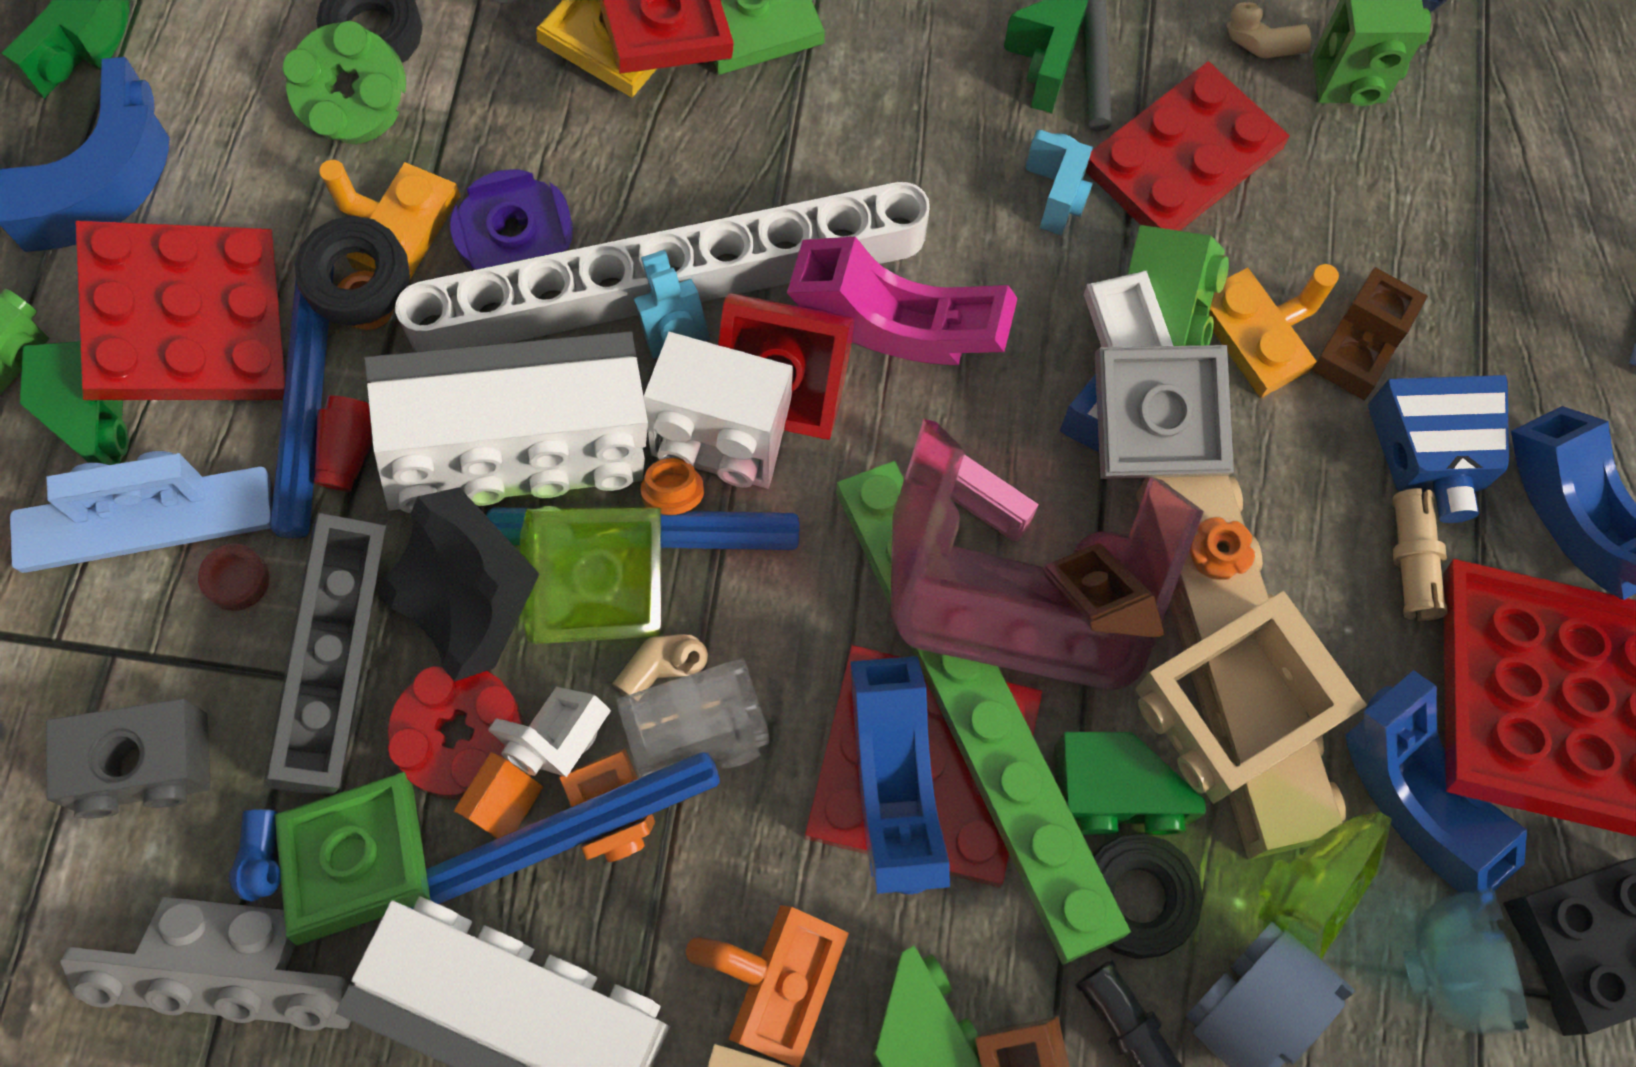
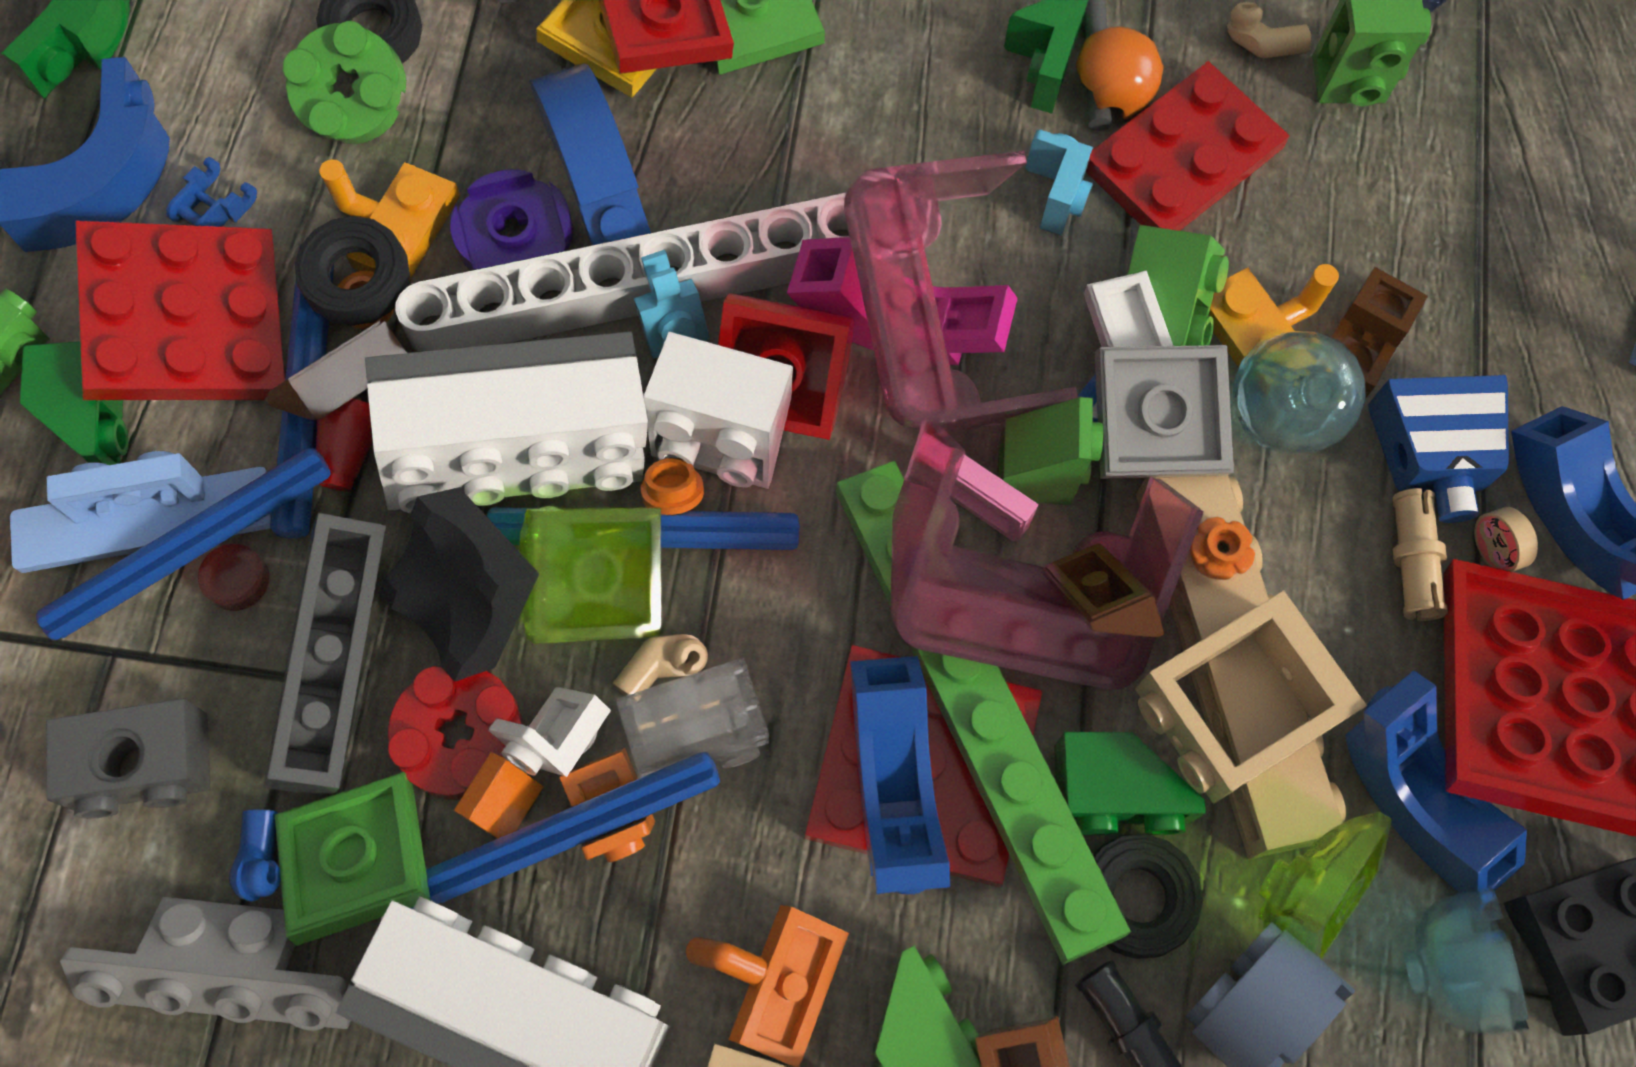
none -> blue axle [36,448,331,640]
none -> blue piece [166,157,257,227]
none -> slope [265,321,407,420]
none -> blue arch [529,63,651,246]
none -> clear pink windscreen [844,151,1078,432]
none -> bright green slope [997,397,1103,505]
none -> orange hair [1076,26,1164,120]
none -> clear light blue cylinder [1233,331,1366,454]
none -> tan tile [1474,507,1538,572]

